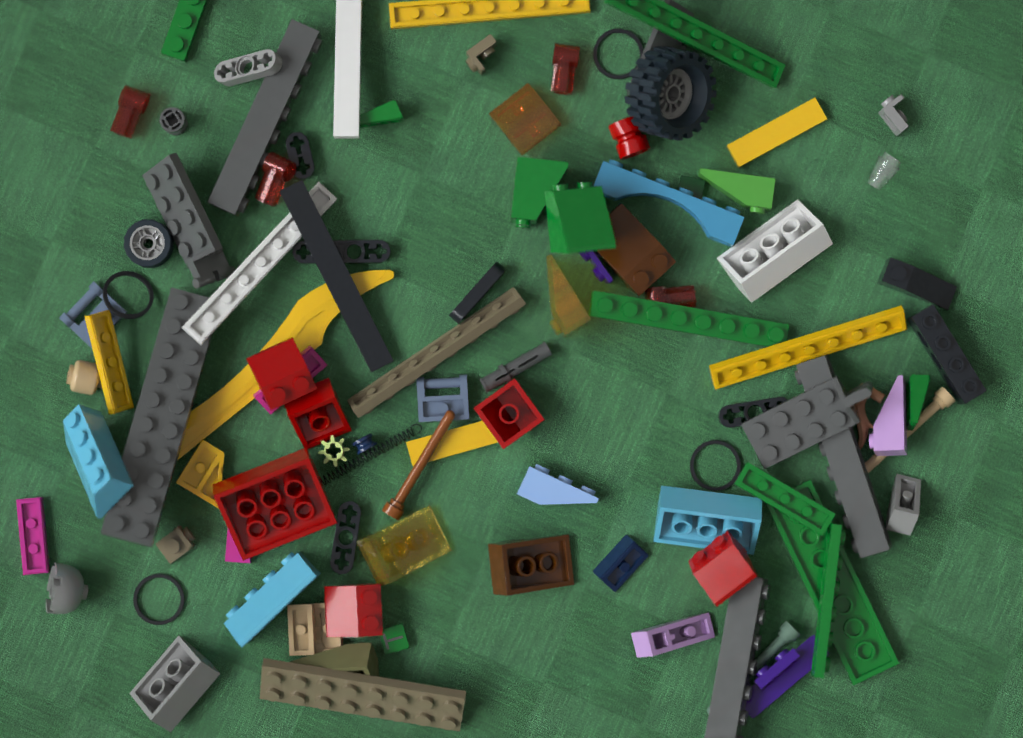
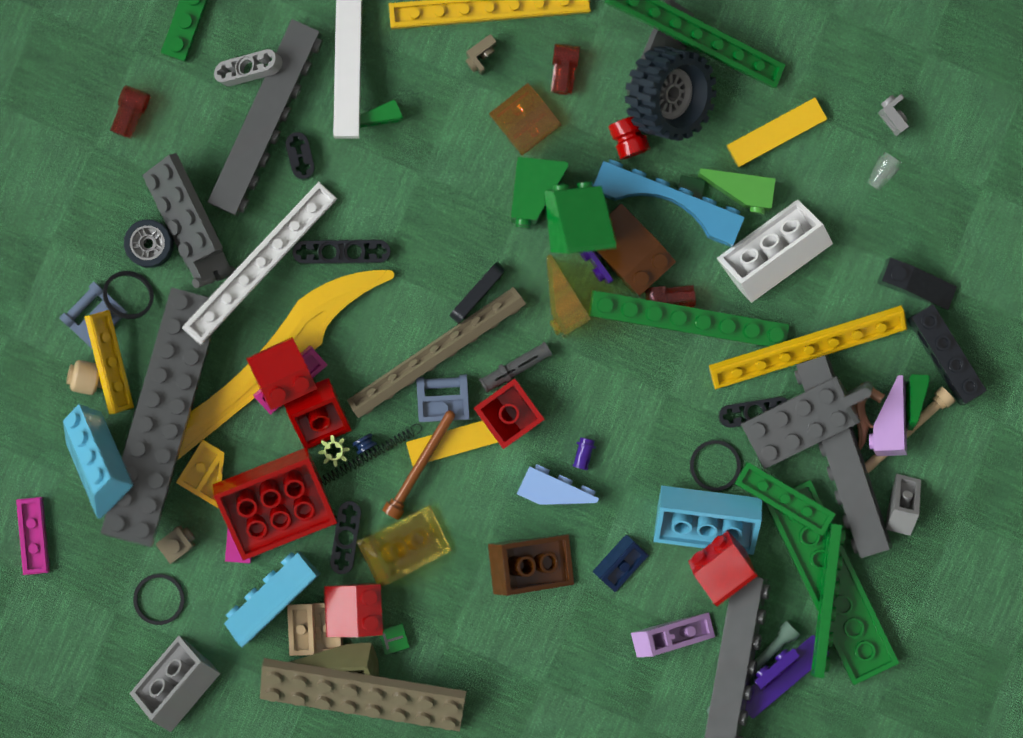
light grey cylinder [45,563,88,614] -> none
dark grey wheel [159,107,188,136] -> none
clear red piece [255,152,296,207] -> none
black tile [279,180,393,372] -> none
black piece [593,29,643,79] -> none
none -> dark purple pin [572,437,596,470]

